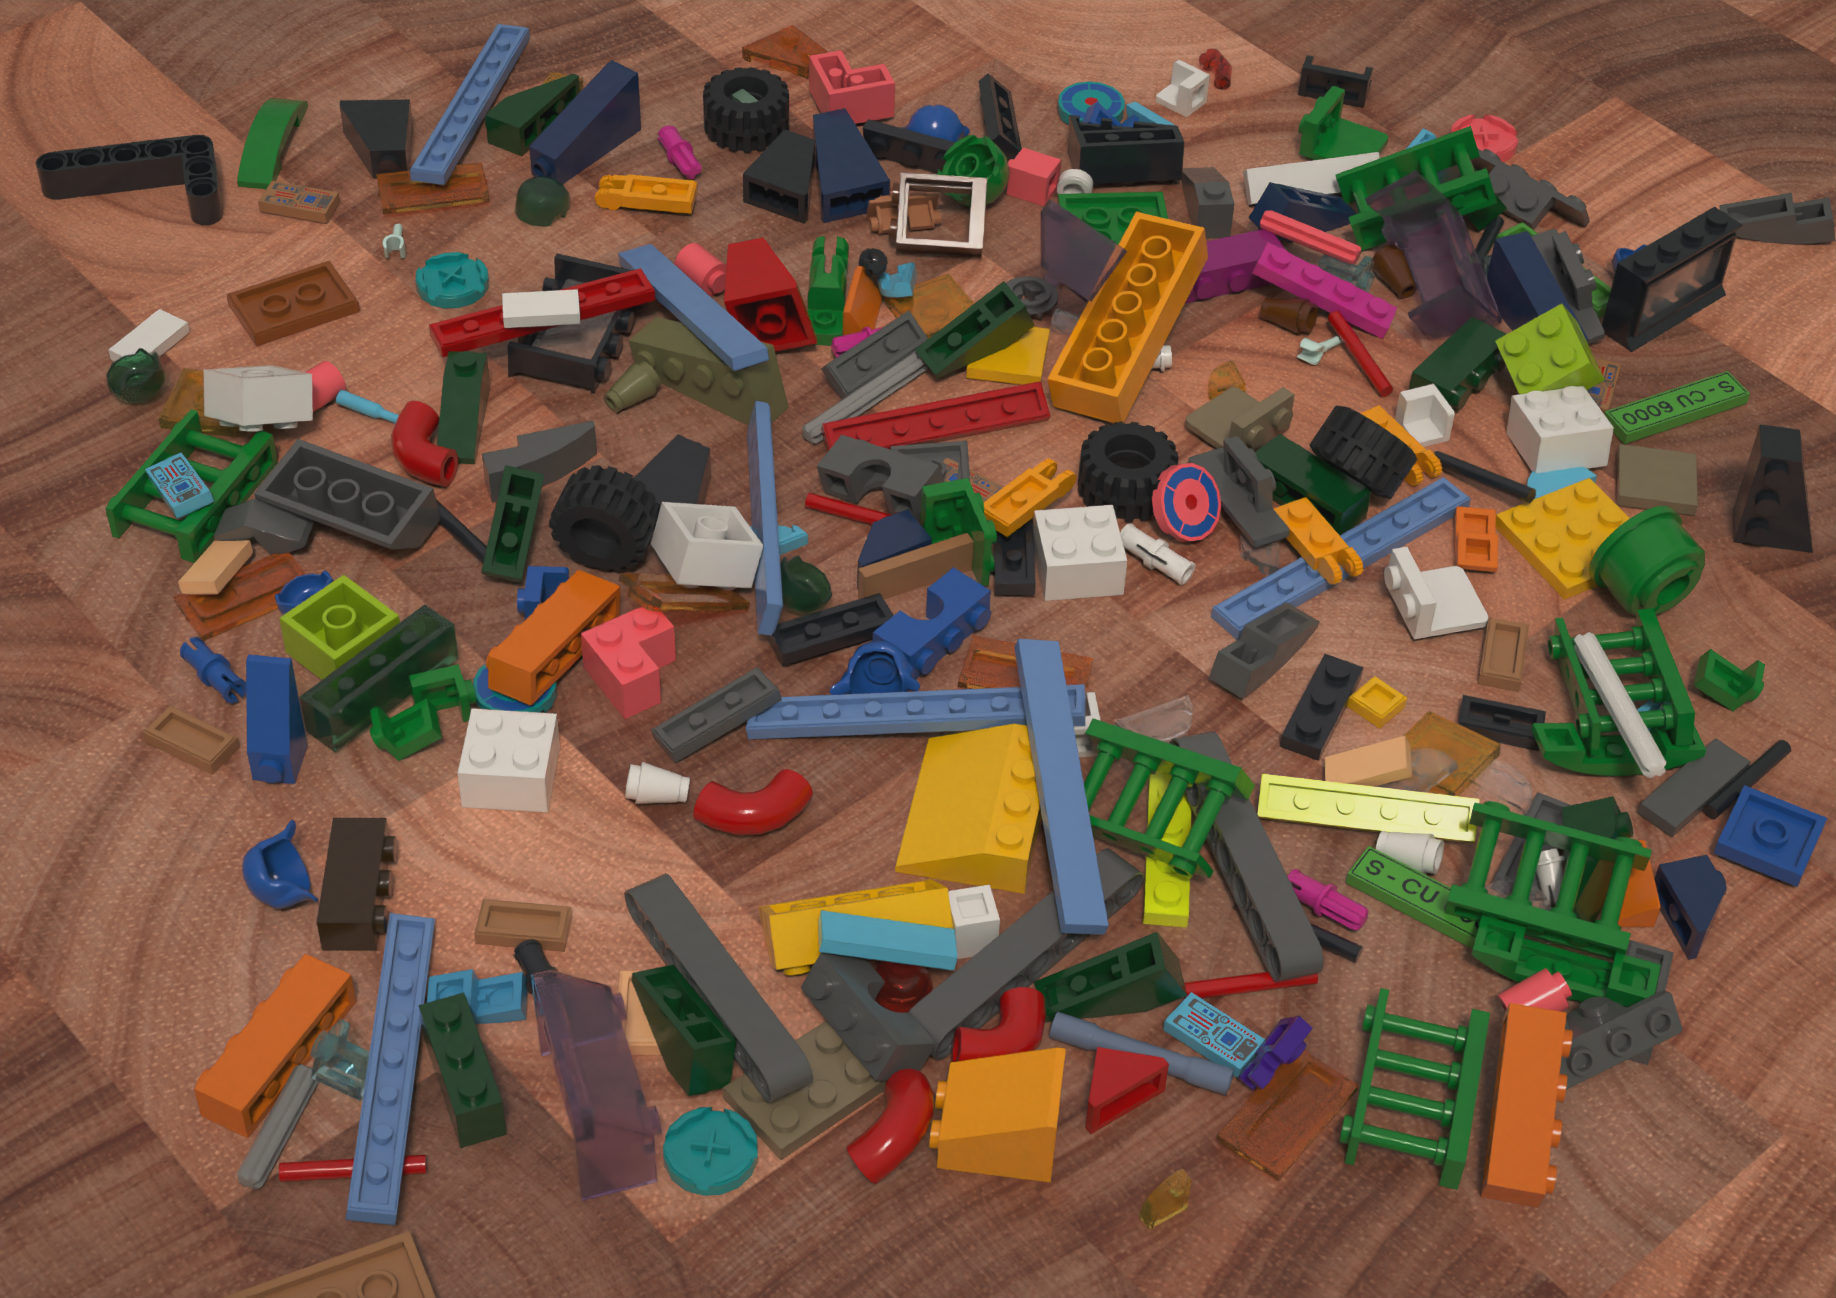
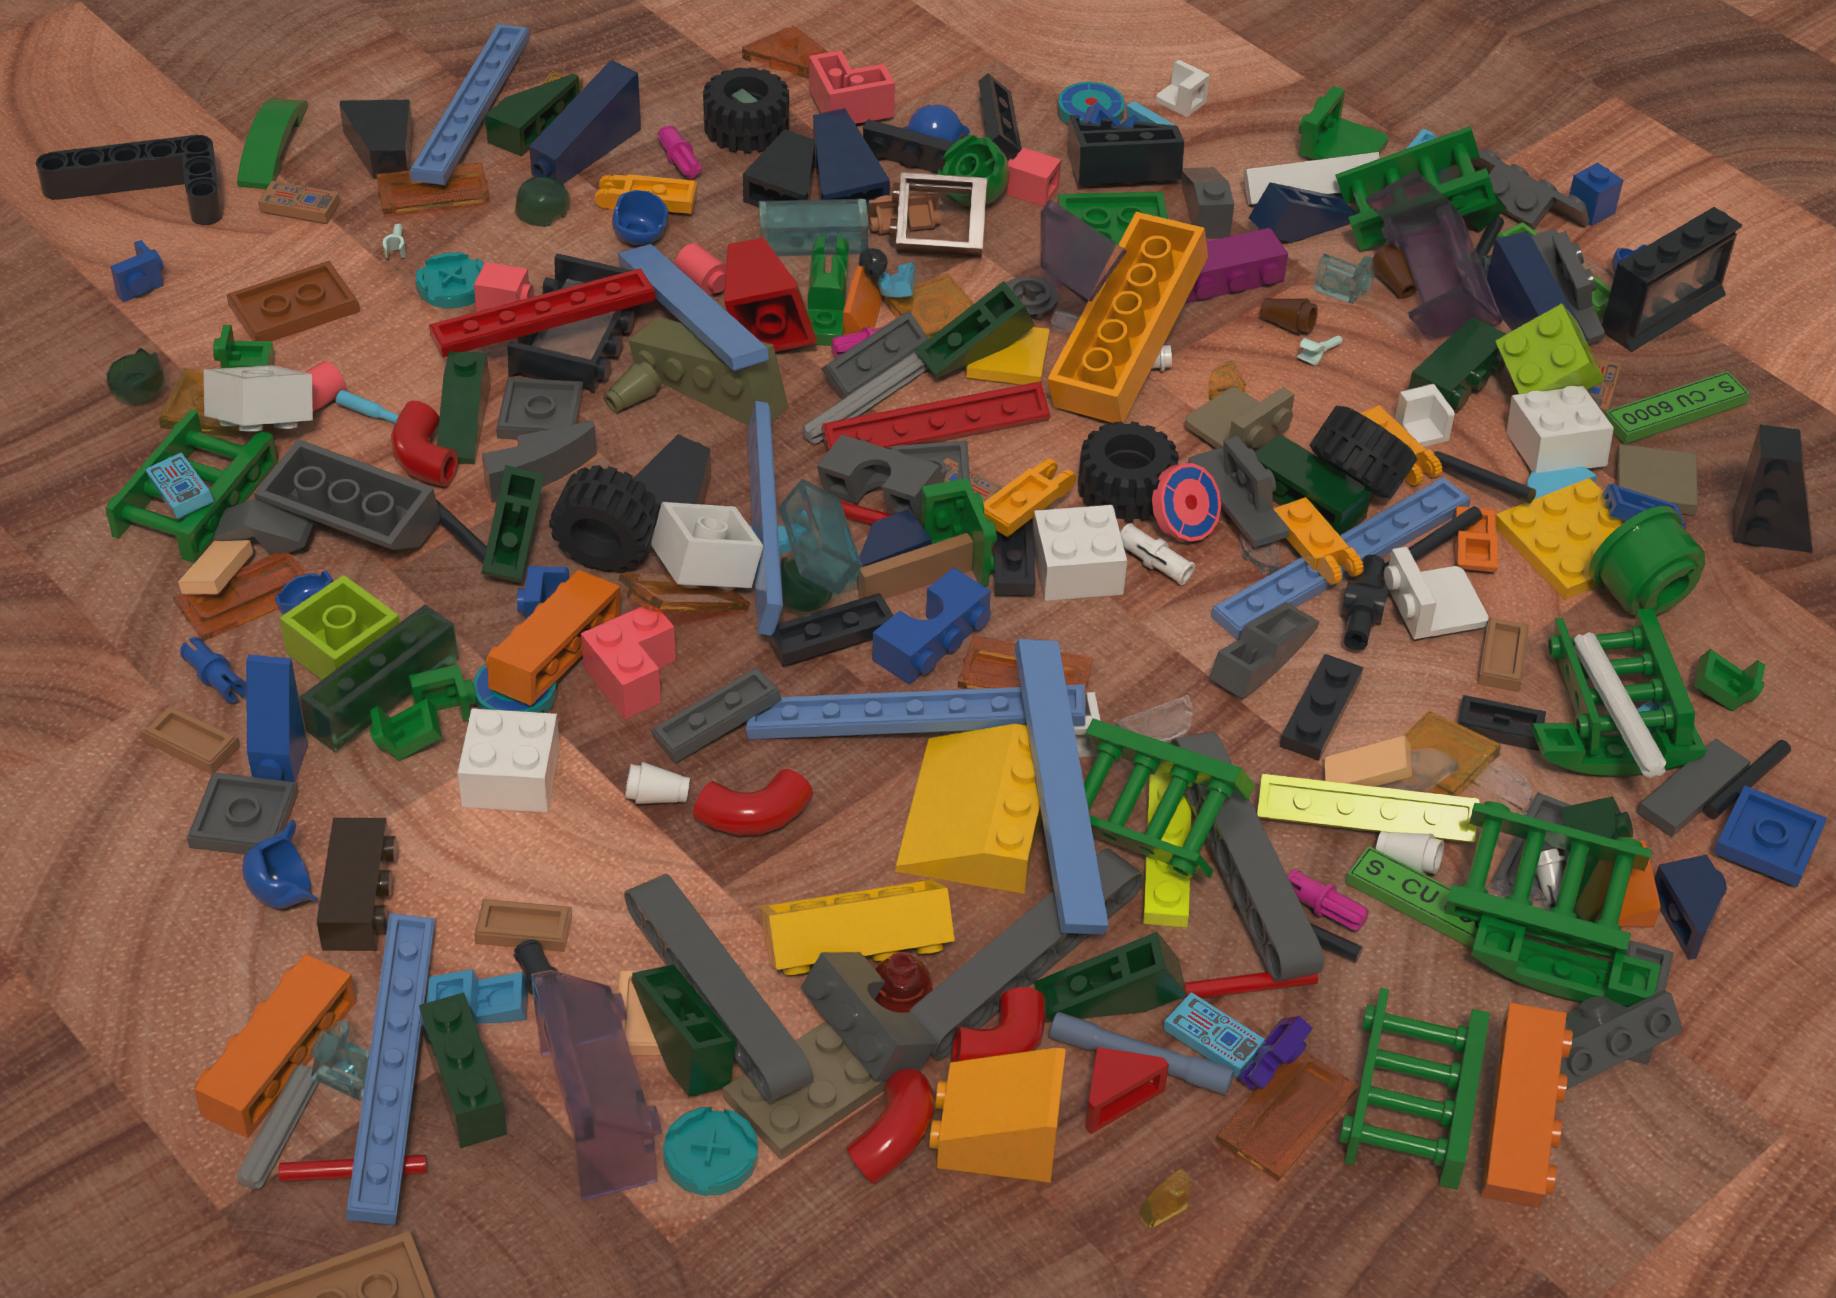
white tile [109,309,190,373] -> none
white tile [502,289,580,328] -> none
medium azure tile [818,910,958,970] -> none
blue hair [829,640,920,695] -> none
white panel [948,885,1000,959] -> none
white tile [1057,169,1093,194] -> none
clear red arm [1199,48,1232,90] -> none
dark pink plate [1252,242,1397,339] -> none
coral axle [1260,210,1361,265] -> none
black hinge [1298,55,1373,108] -> none
red bar [1328,311,1393,397] -> none
yellow tile [1347,676,1407,729] -> none
coral tile [1450,114,1518,162] -> none
coral brick [1497,968,1572,1012] -> none
dark grey slope [1719,193,1836,244] -> none
none -> blue bracket [110,240,164,303]
none -> dark grey tile [187,772,299,855]
none -> green bracket [213,325,274,368]
none -> coral brick [474,262,534,312]
none -> dark grey tile [496,378,584,440]
none -> blue hair [612,190,668,245]
none -> clear light blue brick [759,199,869,256]
none -> clear light blue brick [779,479,862,595]
none -> black pin [1341,554,1388,651]
none -> black bar [1384,506,1483,570]
none -> blue brick [1569,163,1623,226]
none -> blue tile [1602,484,1686,529]

